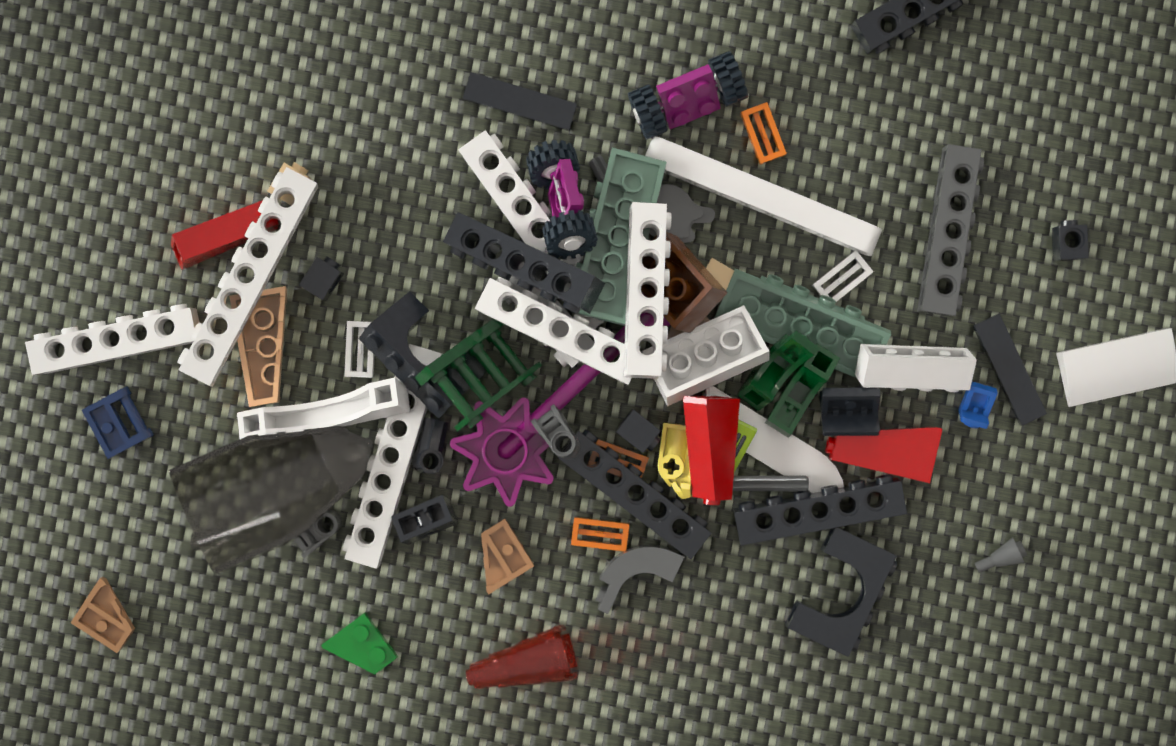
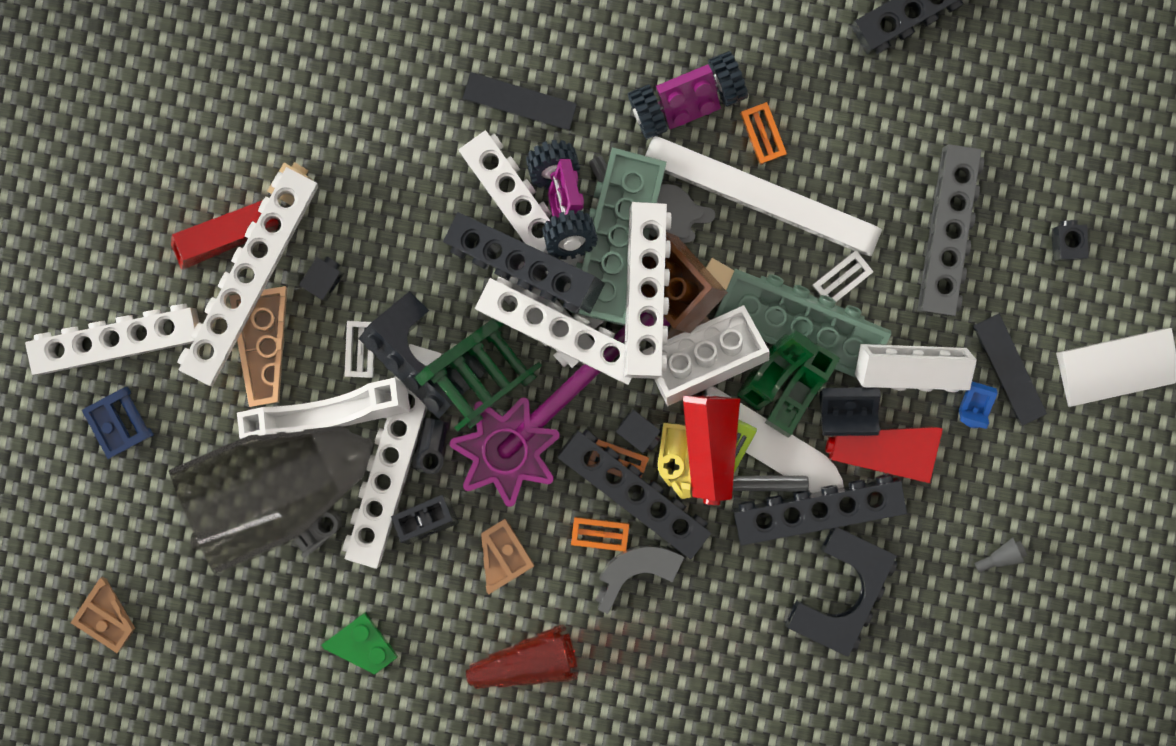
dark grey piece [531,404,581,459] -> none

